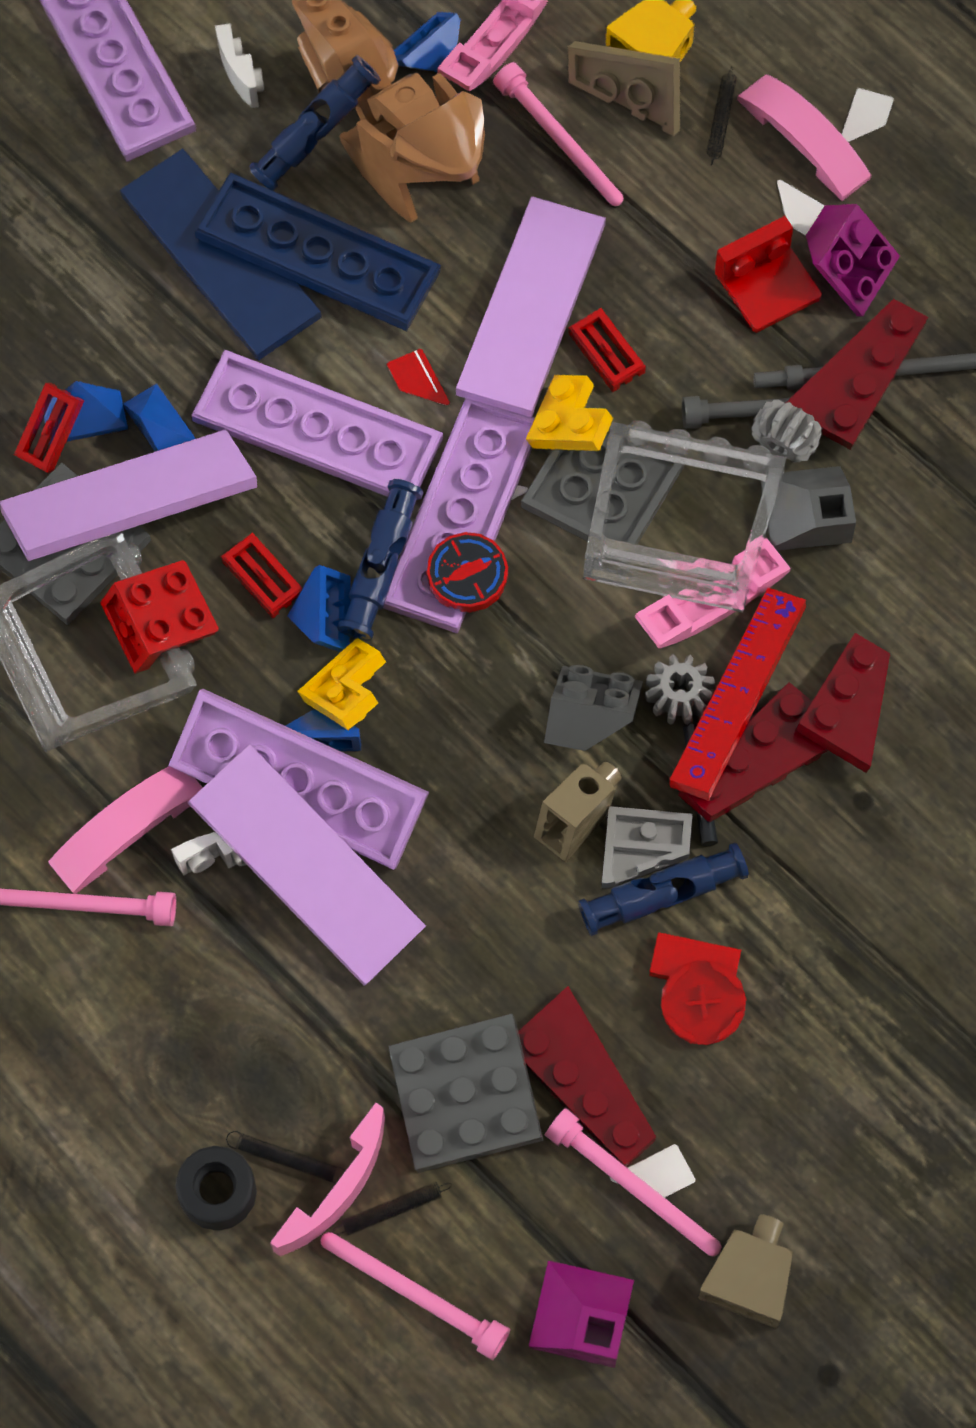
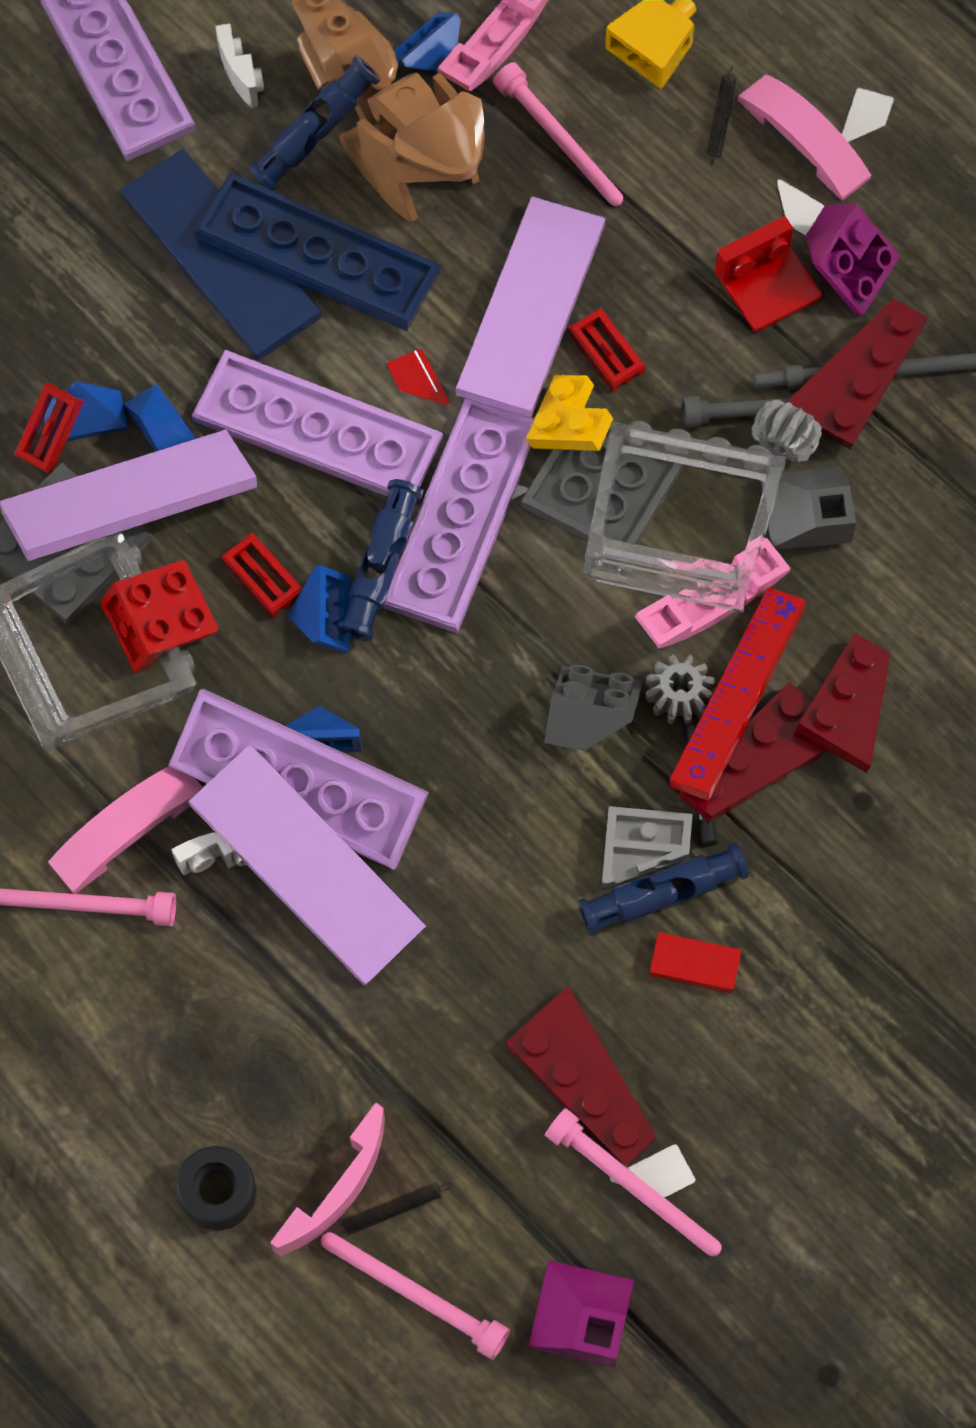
black piece [226,1131,346,1184] -> none
yellow plate [298,638,386,730] -> none
dark grey plate [388,1014,544,1173] -> none
tile [427,532,508,613] -> none
dark tan torso [534,762,622,862] -> none
dark tan wing [568,41,680,136] -> none
red tile [661,959,746,1045] -> none
dark tan torso [698,1214,793,1329] -> none

